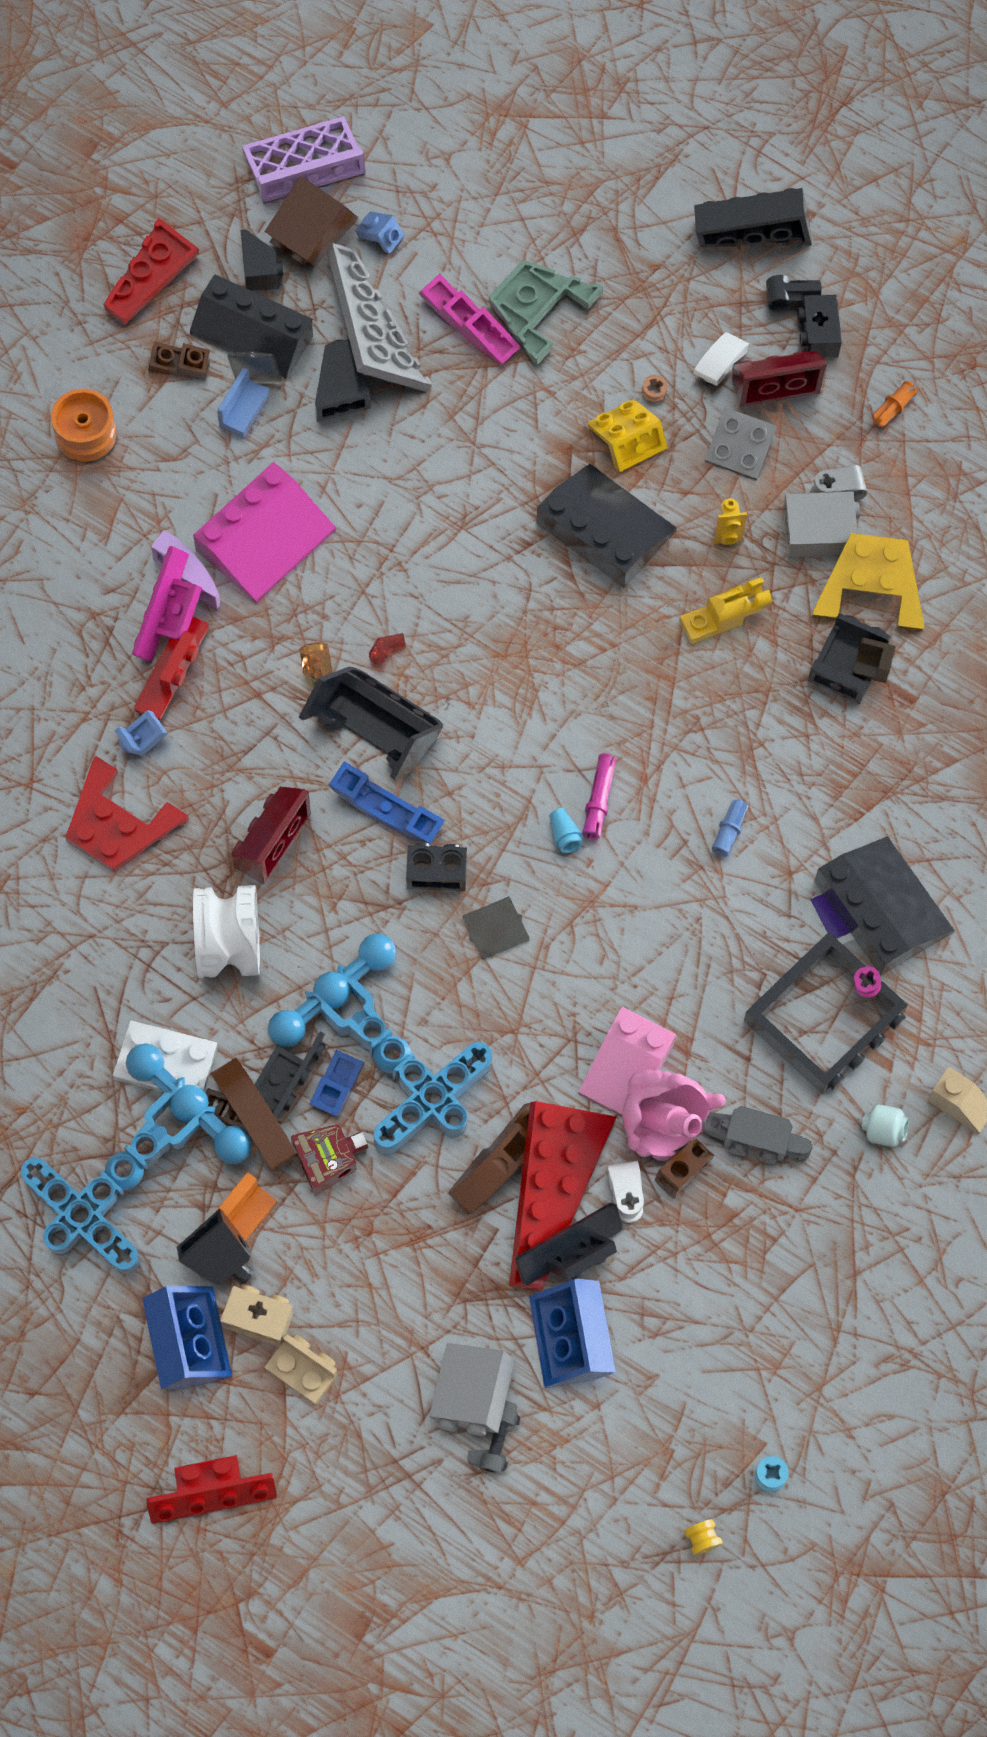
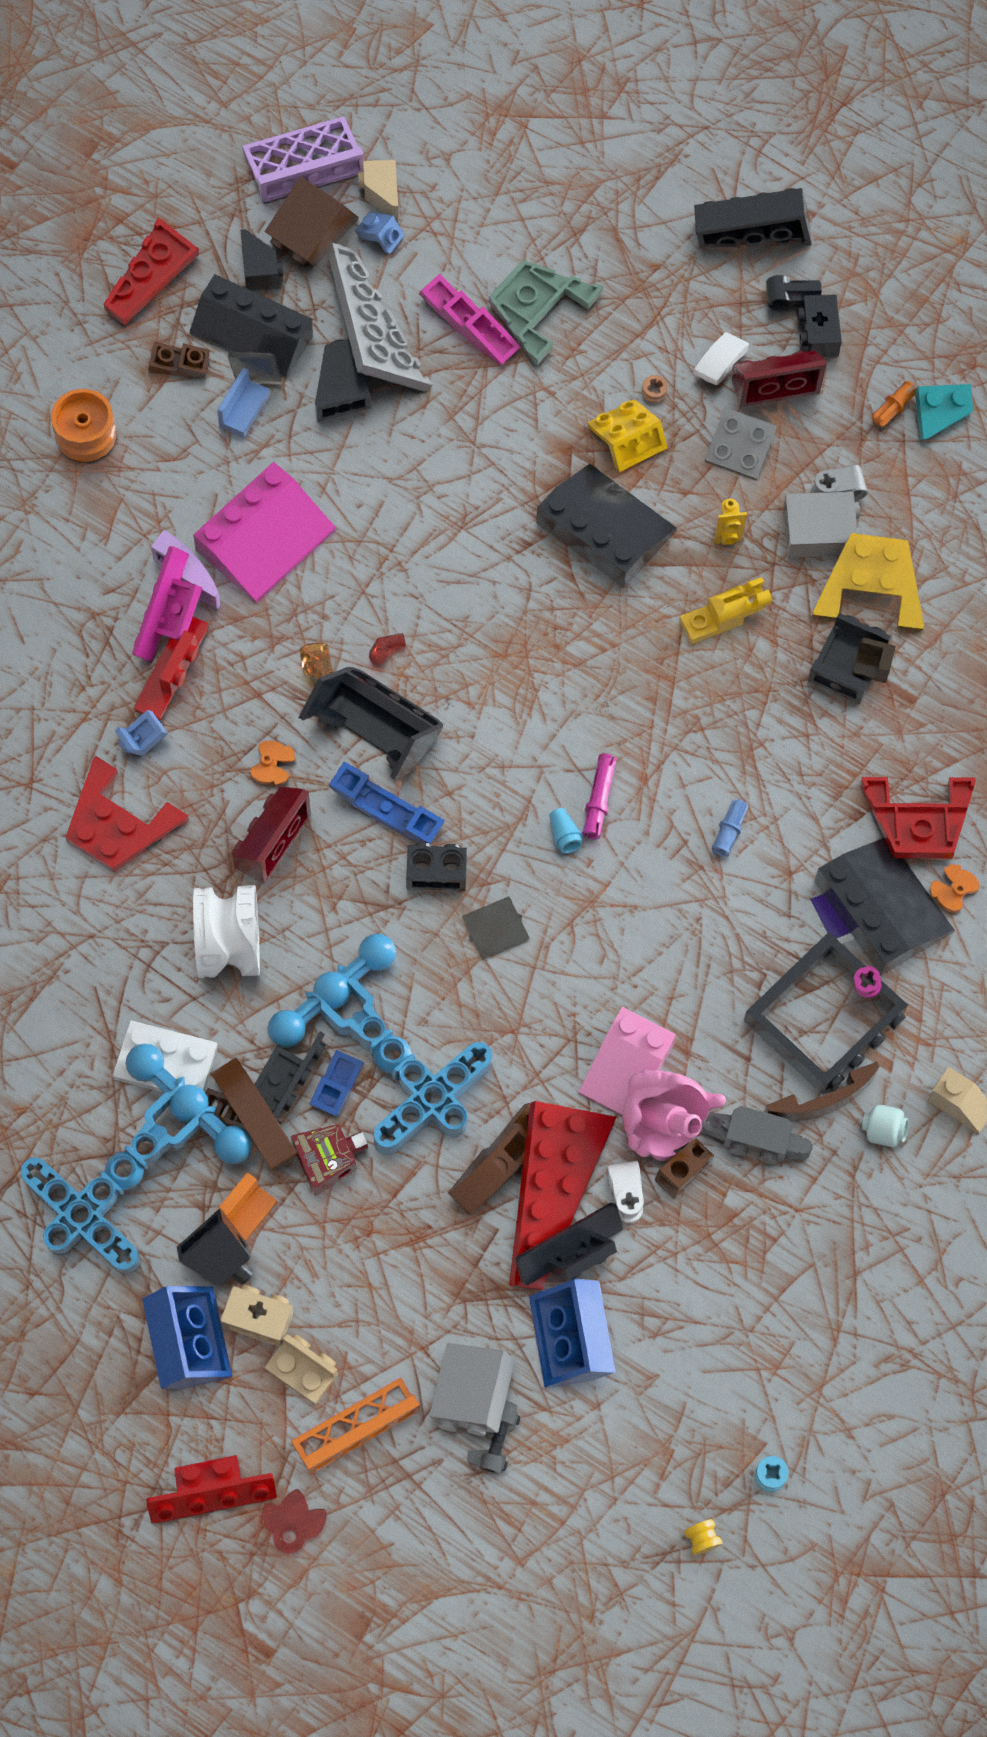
none -> orange piece [250,740,295,786]
none -> clear red plate [262,1489,326,1554]
none -> orange fence [291,1377,420,1475]
none -> tan slope [358,160,399,221]
none -> reddish brown slope [764,1061,880,1122]
none -> red wing [860,777,976,859]
none -> teal wing [915,384,974,441]
none -> orange piece [930,864,979,914]

